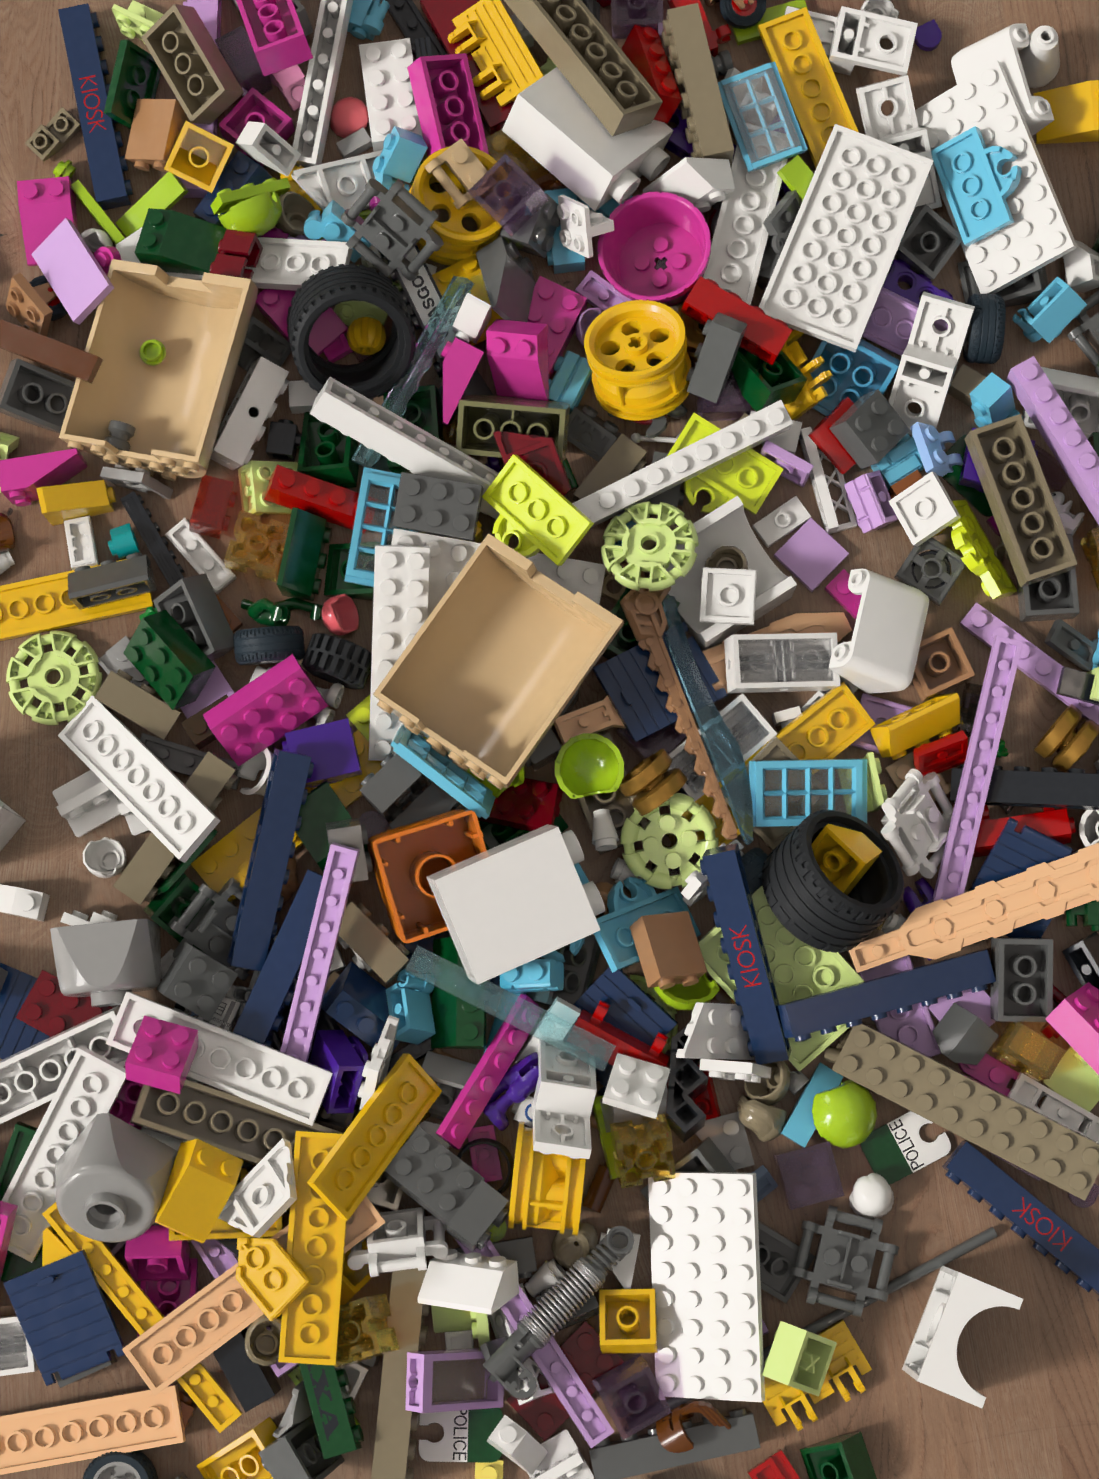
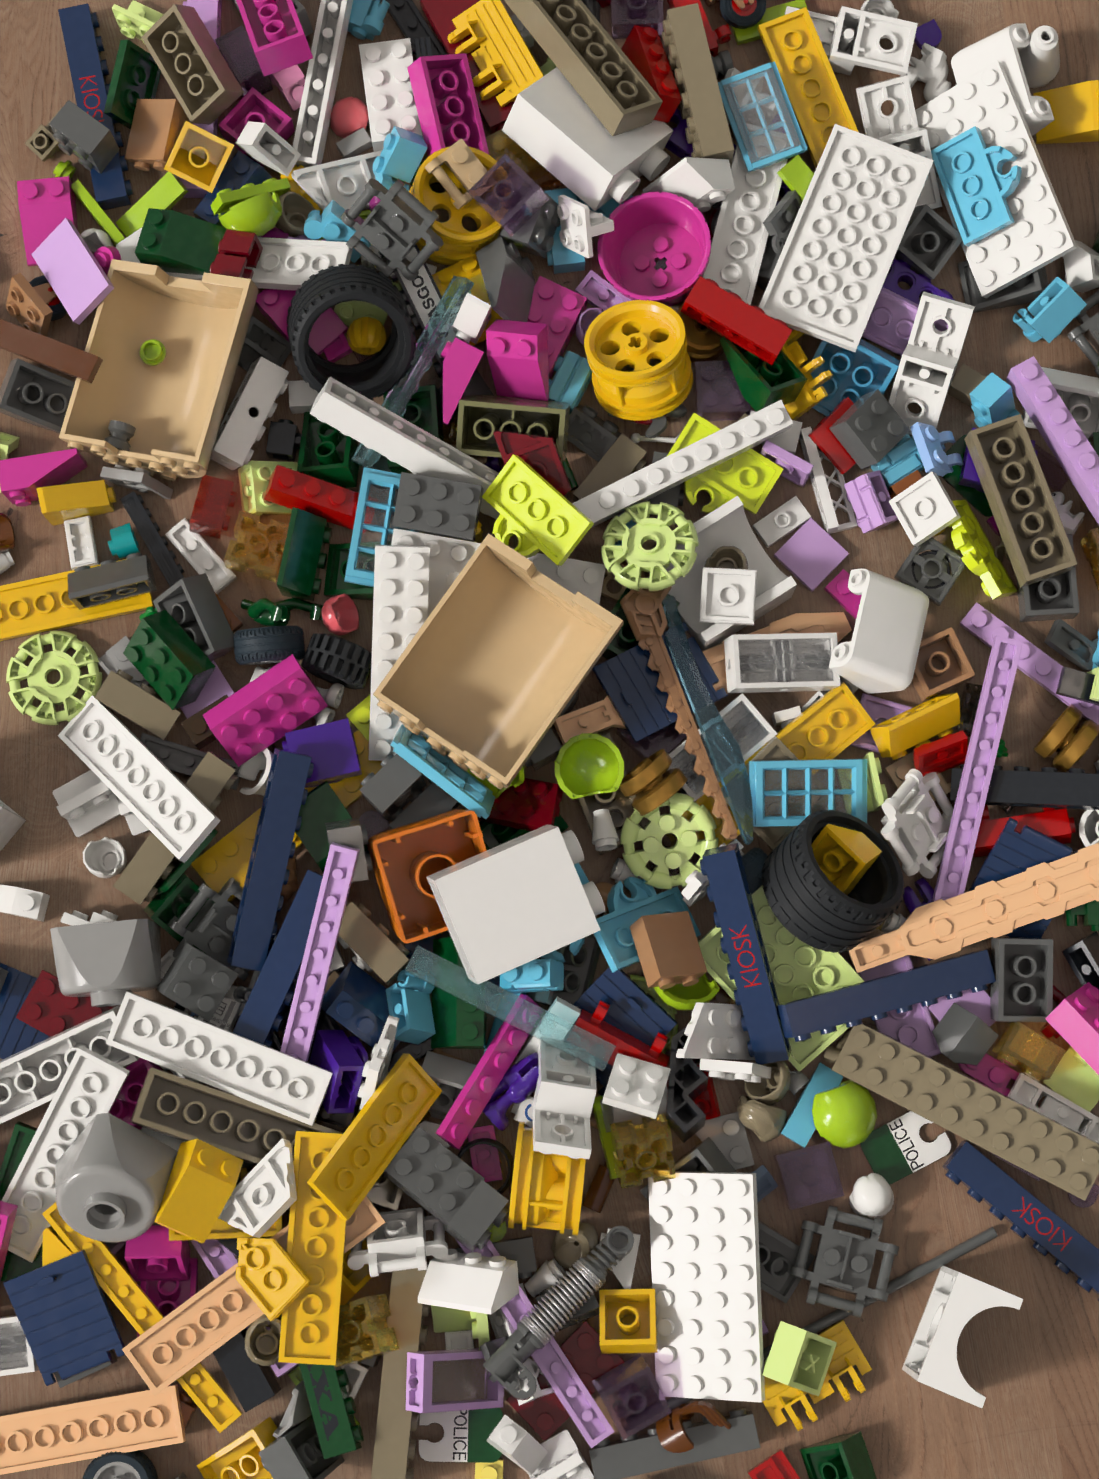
dark pink brick [125,1015,198,1094] -> none
dark grey brick [686,312,748,403] -> none
black wheel [963,293,1006,364] -> none
none -> dark grey brick [49,100,120,174]
none -> white animal [901,43,952,102]

